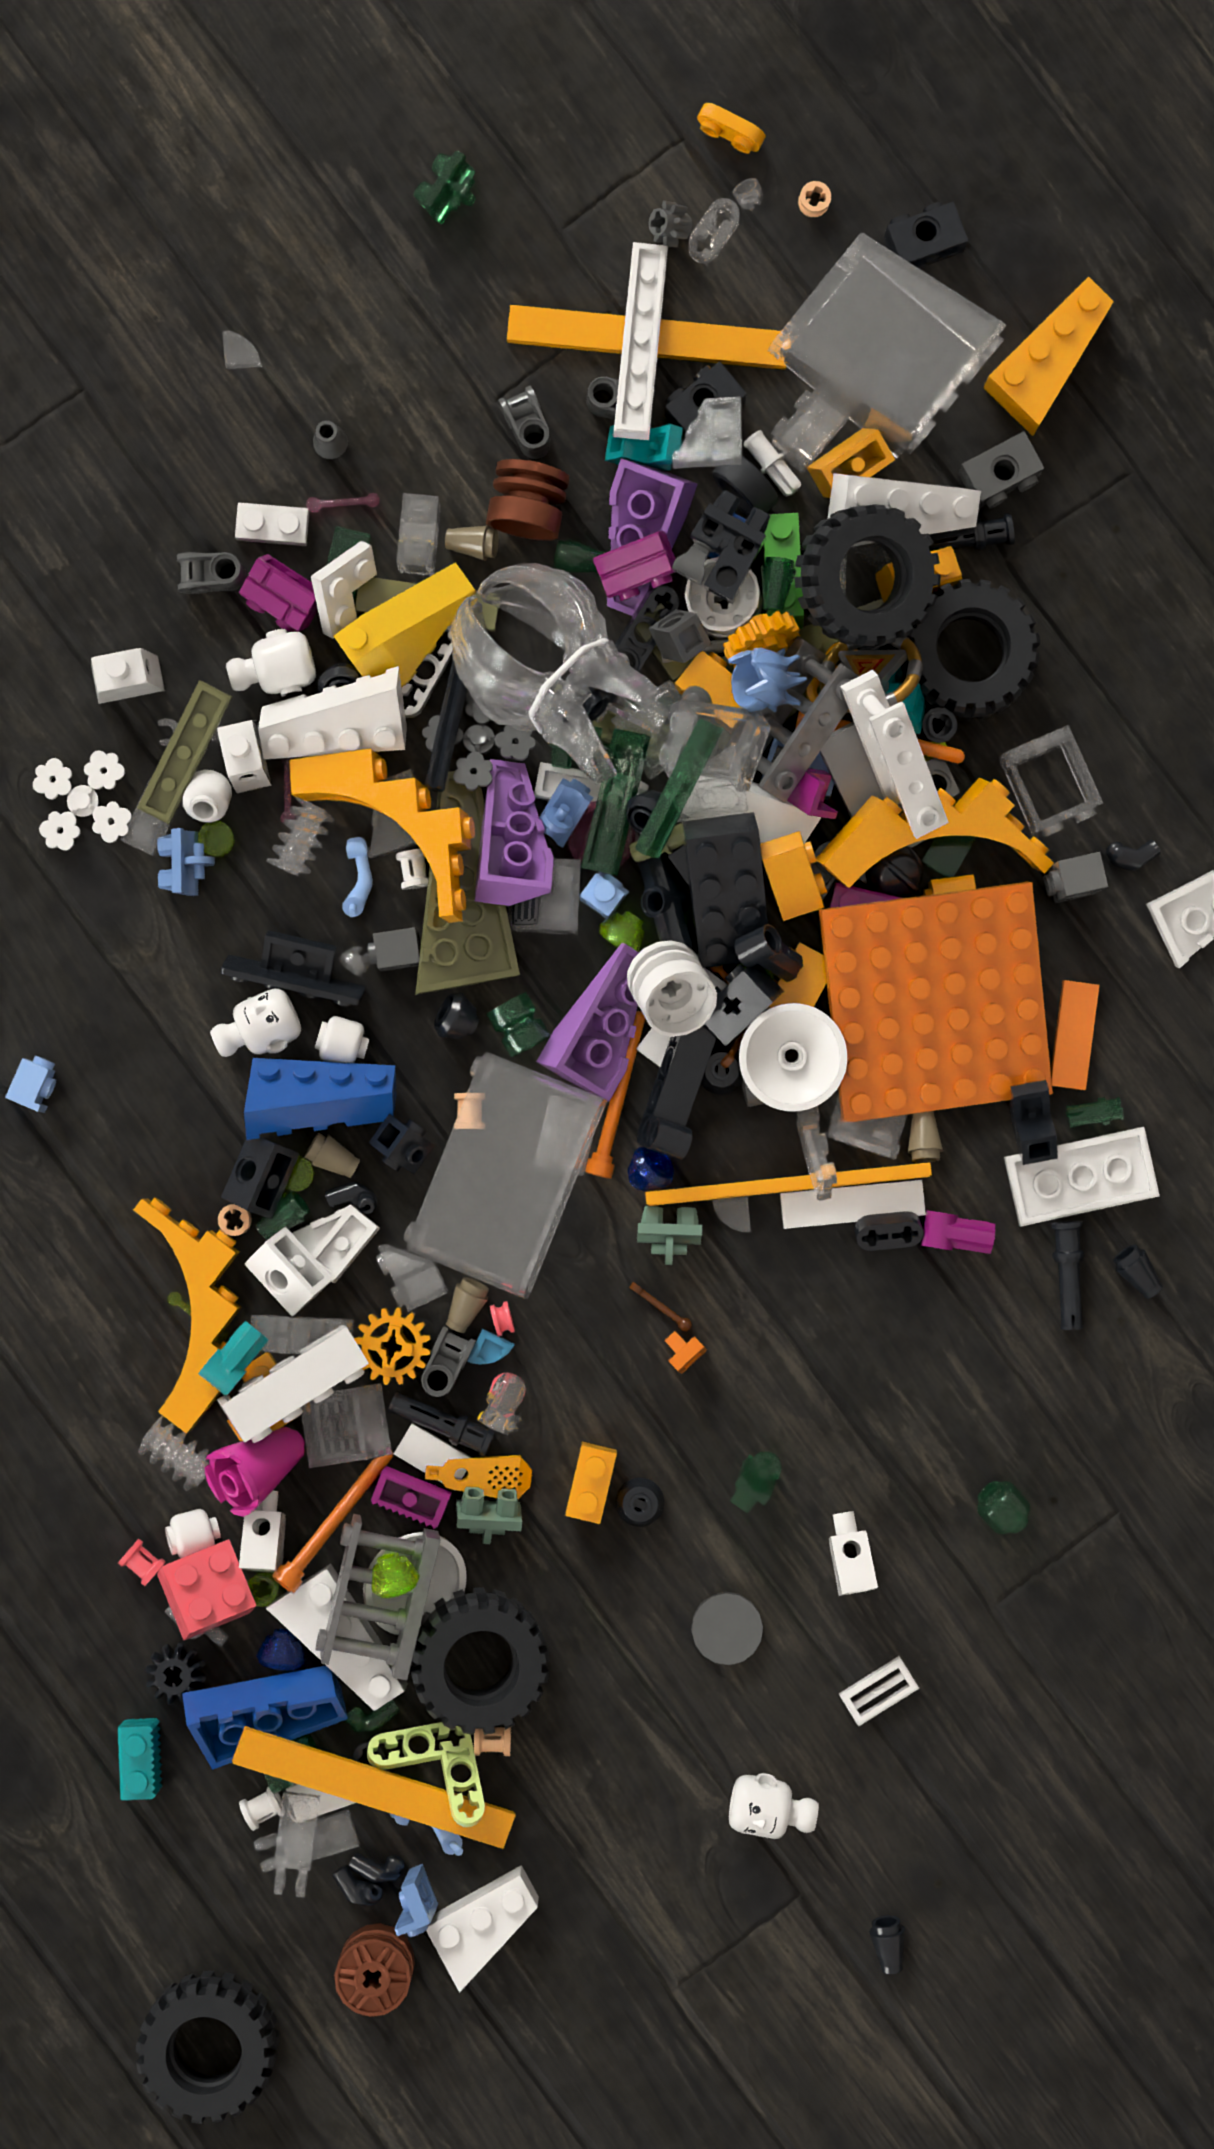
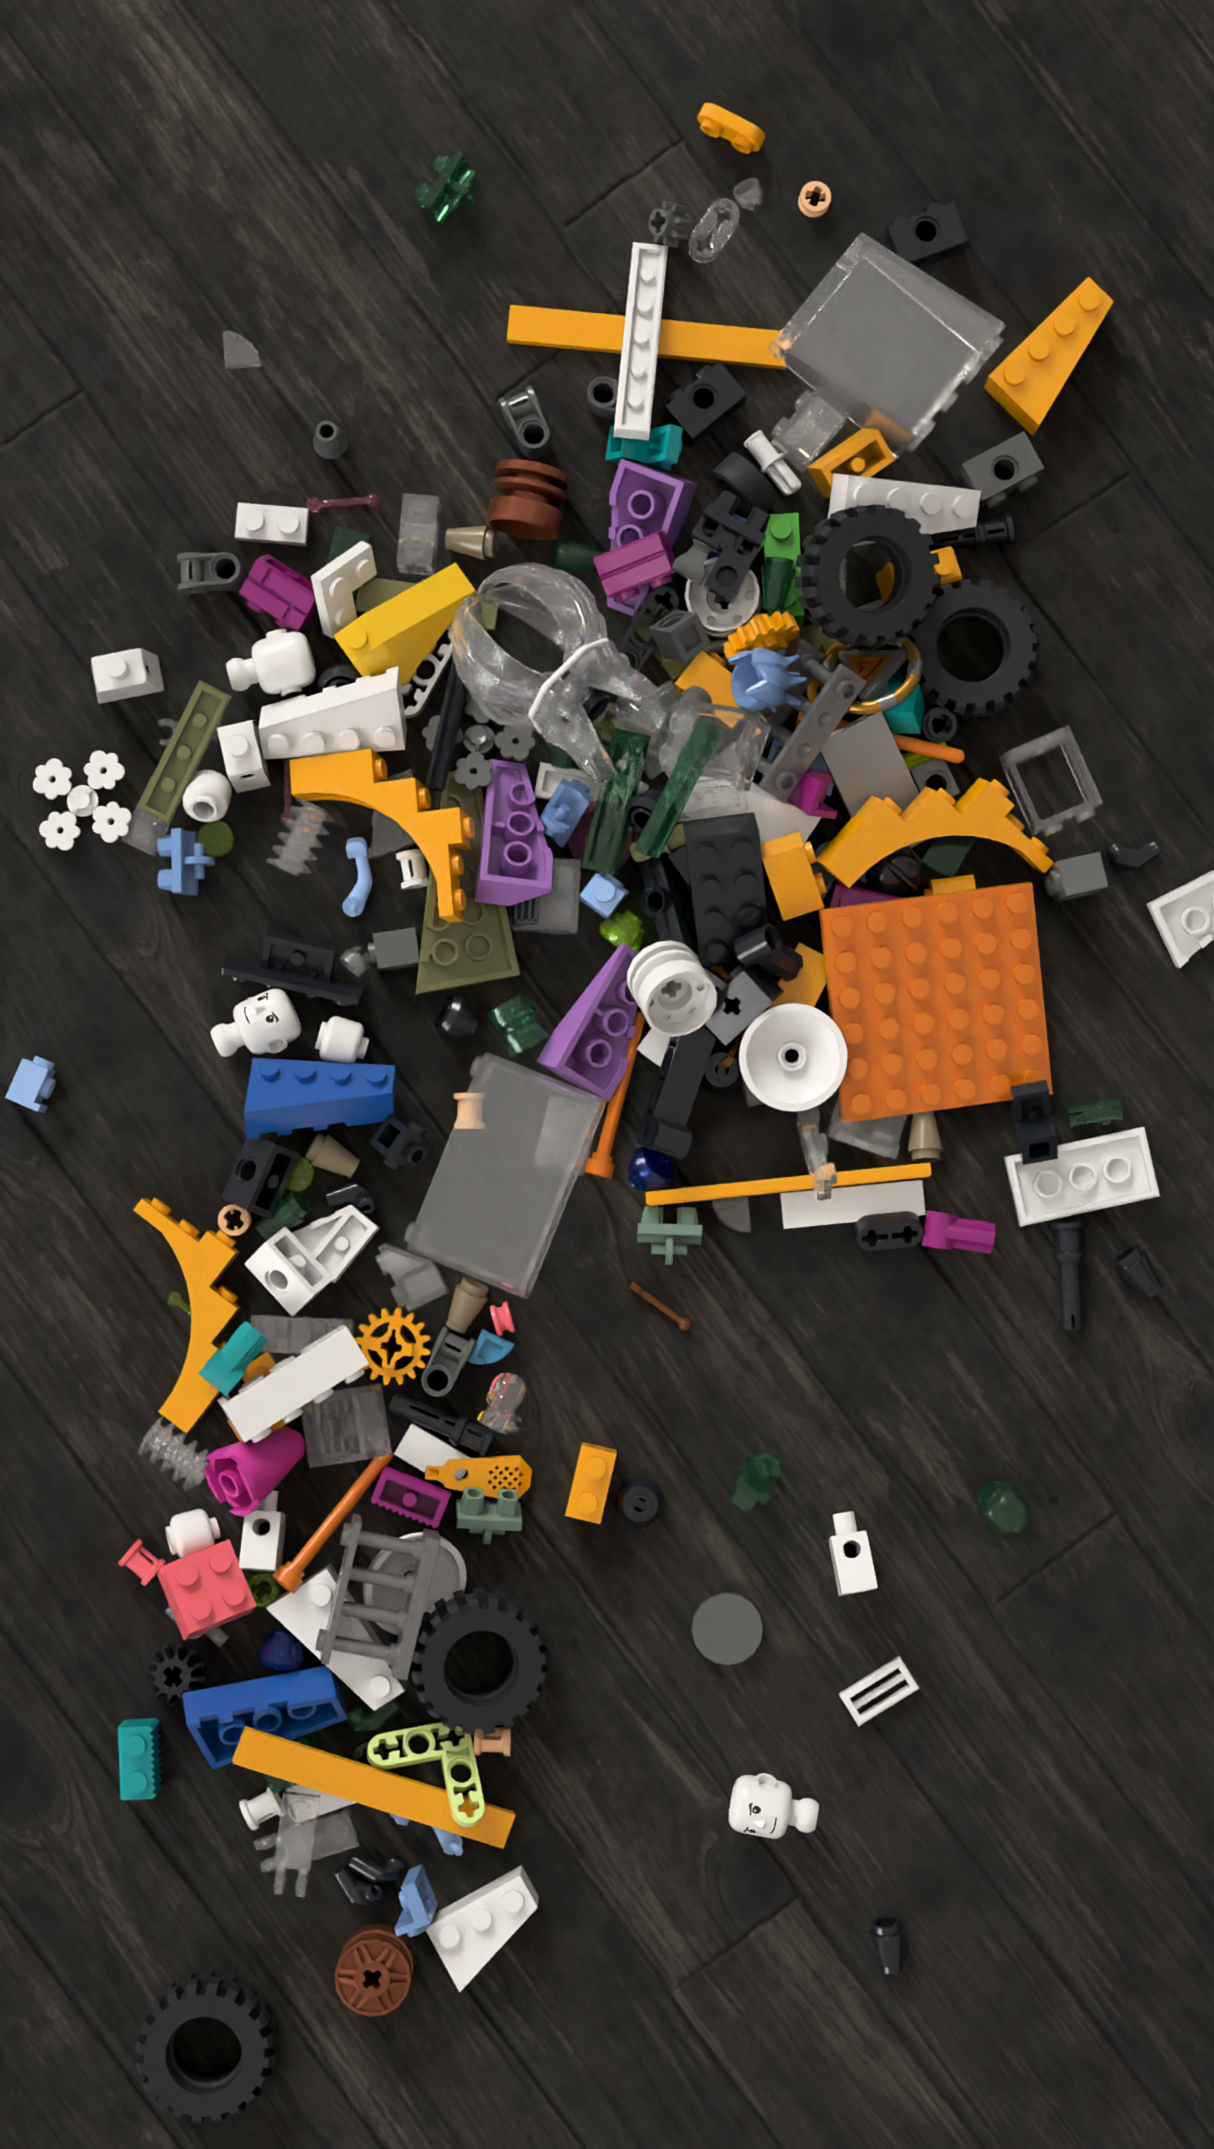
clear neon green cone [371,1552,420,1598] -> none
orange tile [665,1331,707,1374] -> none
clear wing [672,396,742,468] -> none
white fence [840,670,949,839] -> none
orange tile [1051,980,1100,1091] -> none

